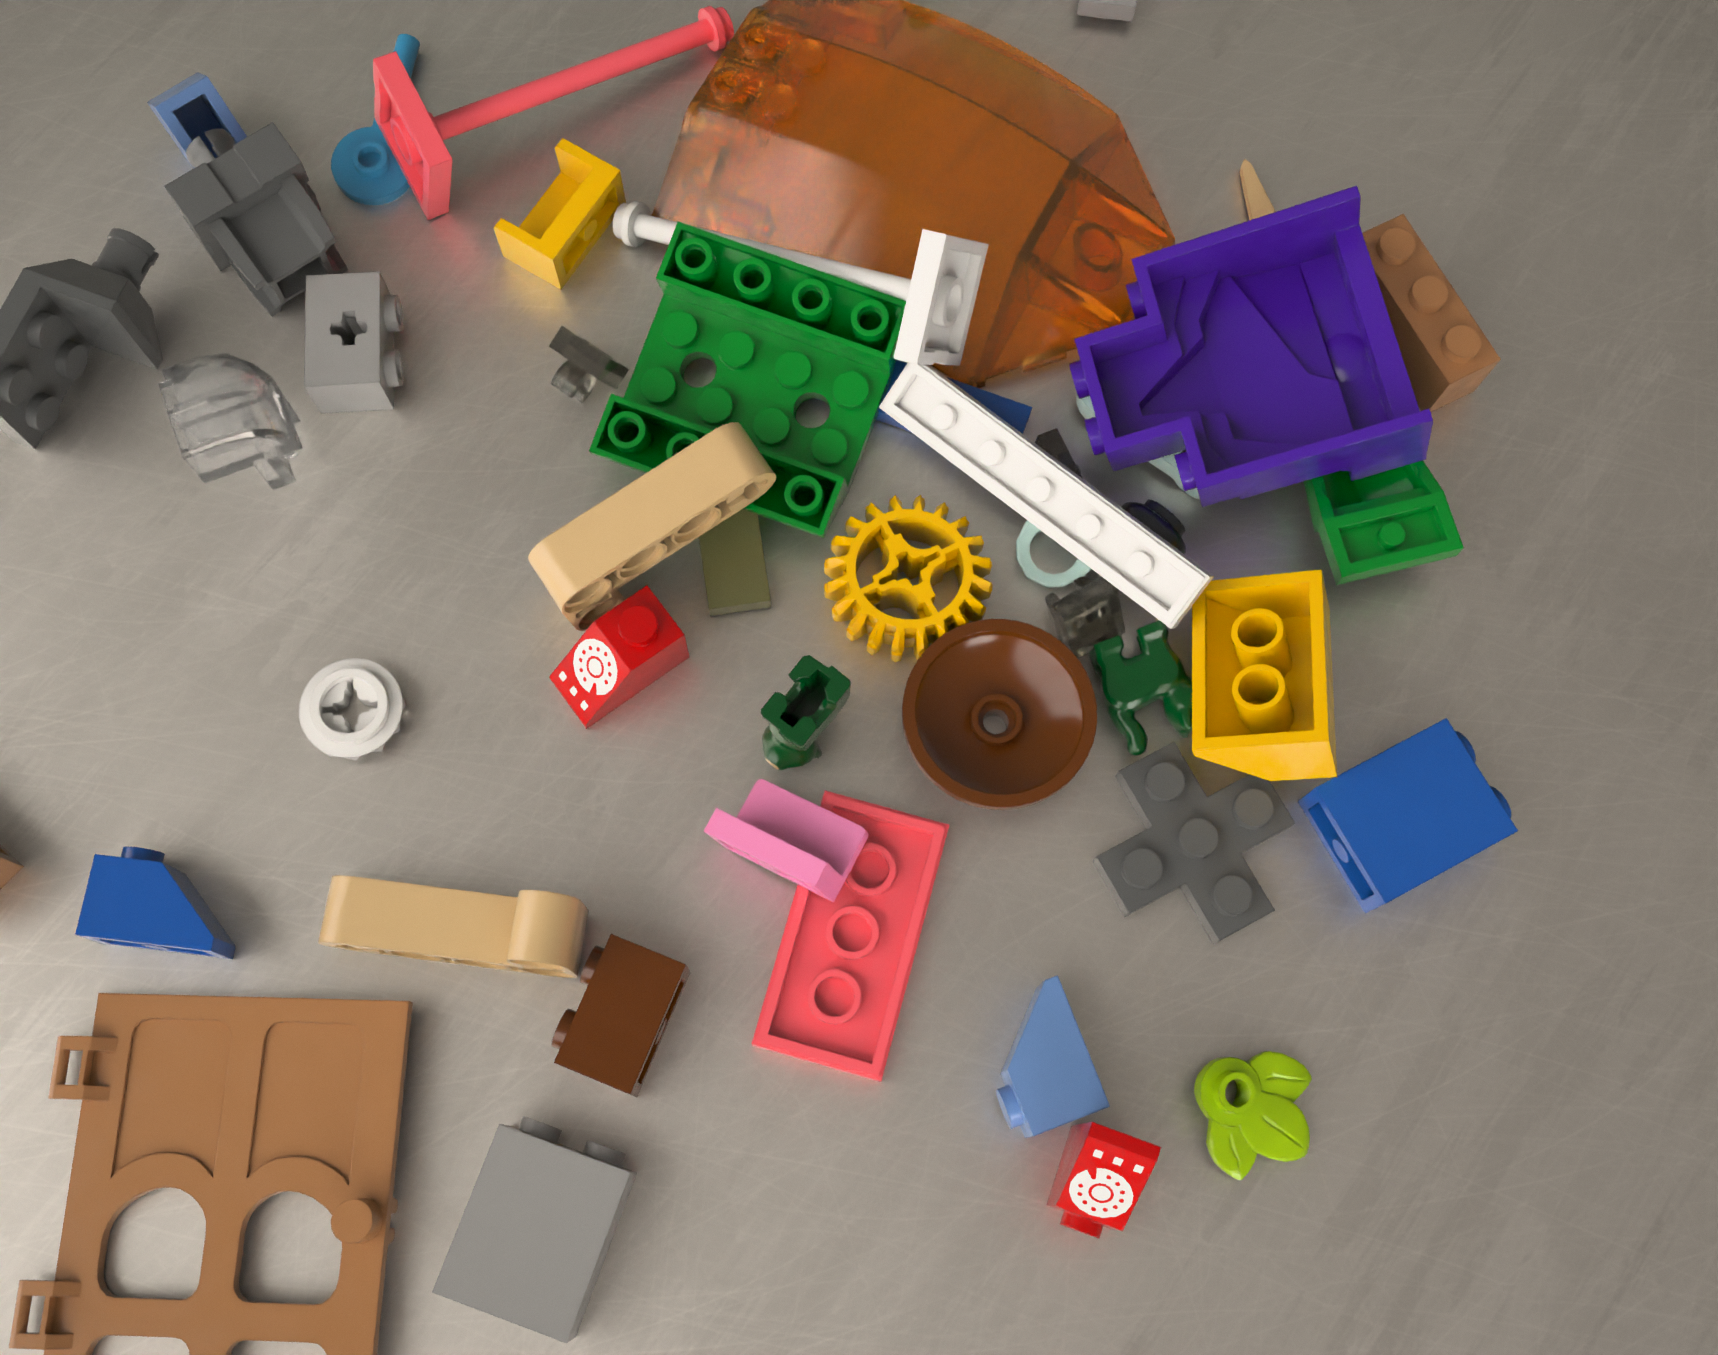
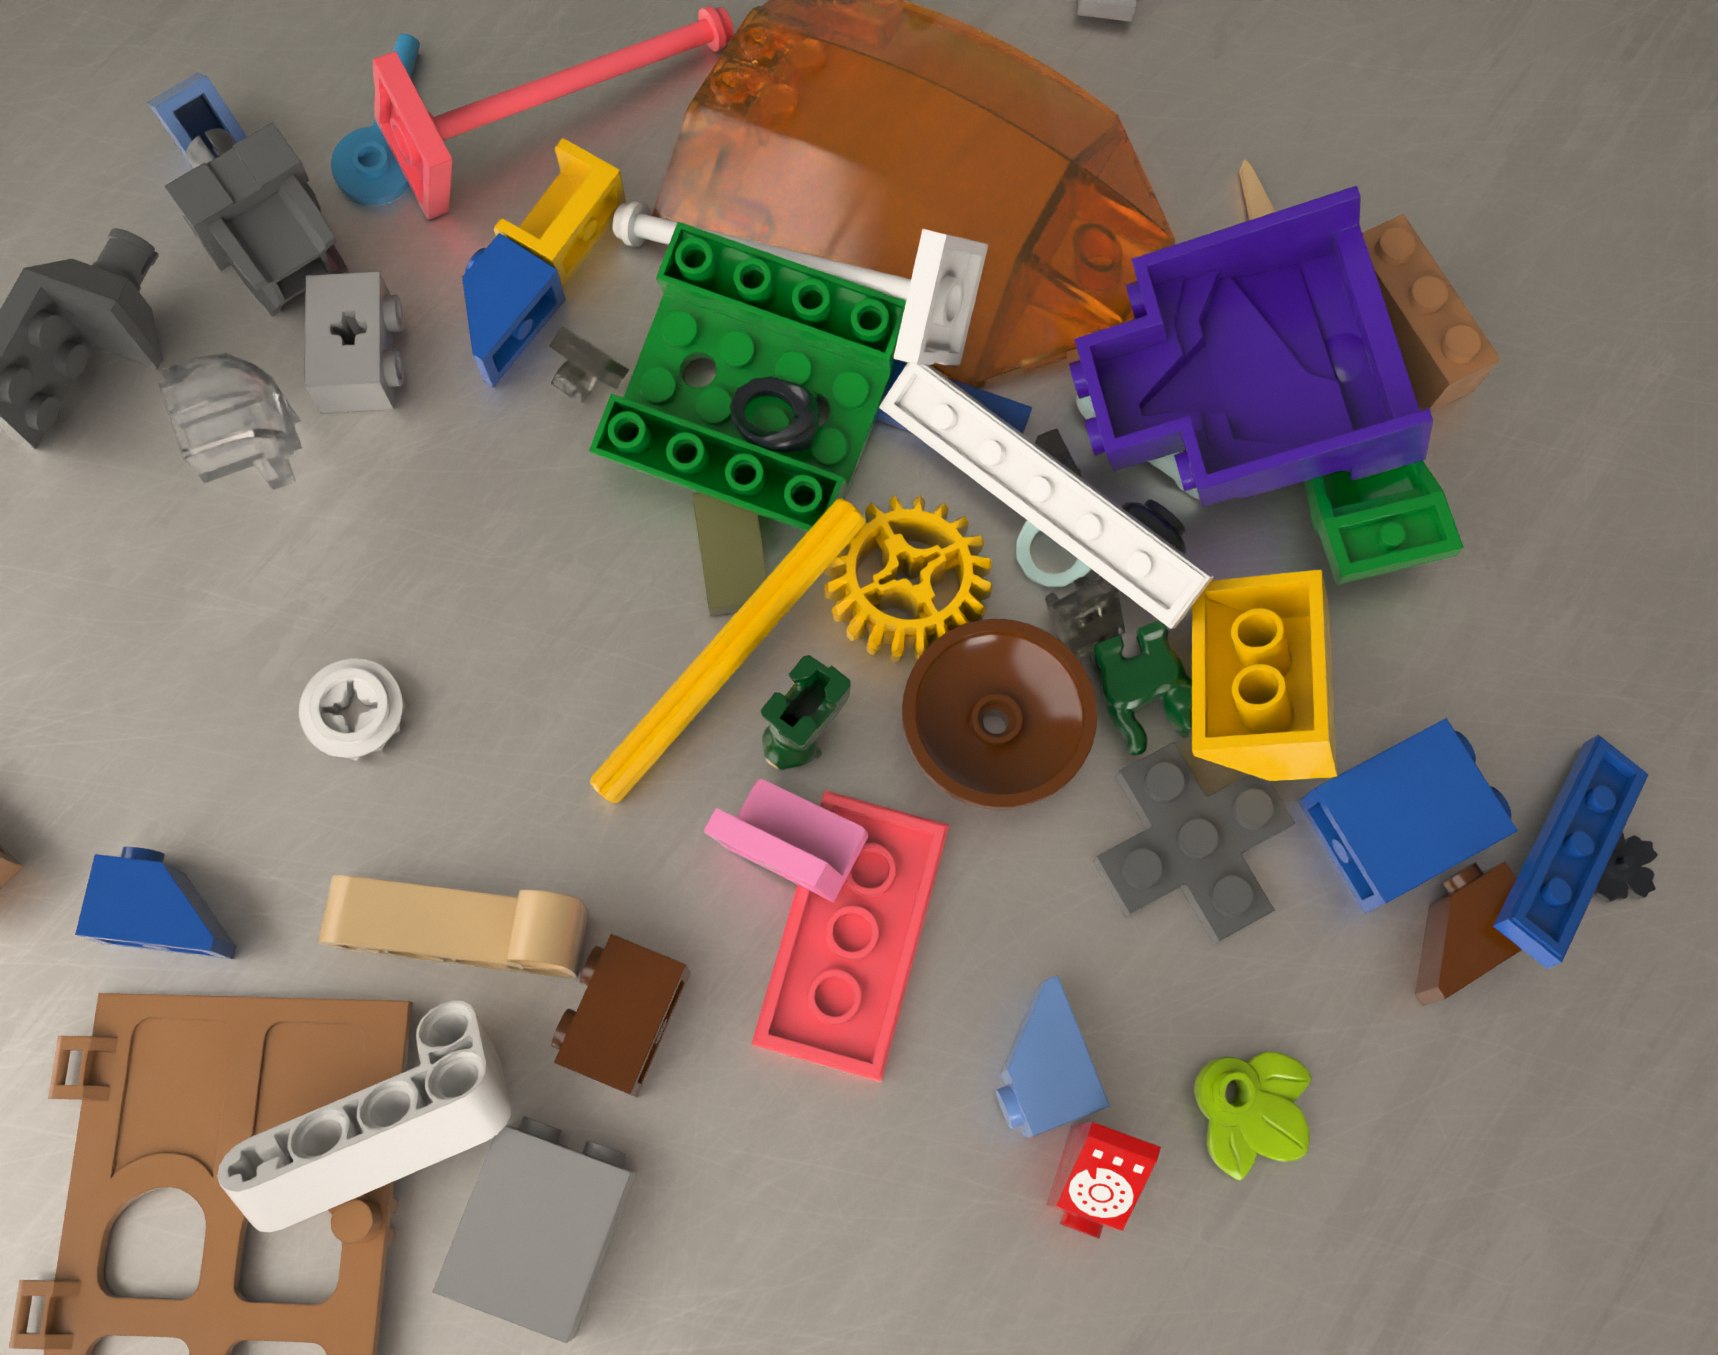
tan beam [528,422,776,631] -> none
red slope [549,585,690,729] -> none
none -> white beam [217,1000,511,1232]
none -> blue slope [462,233,566,387]
none -> yellow axle [590,498,865,804]
none -> black piece [730,377,819,452]
none -> reddish brown slope [1415,862,1522,1005]
none -> blue tile [1493,734,1649,969]
none -> black plant [1594,831,1658,903]

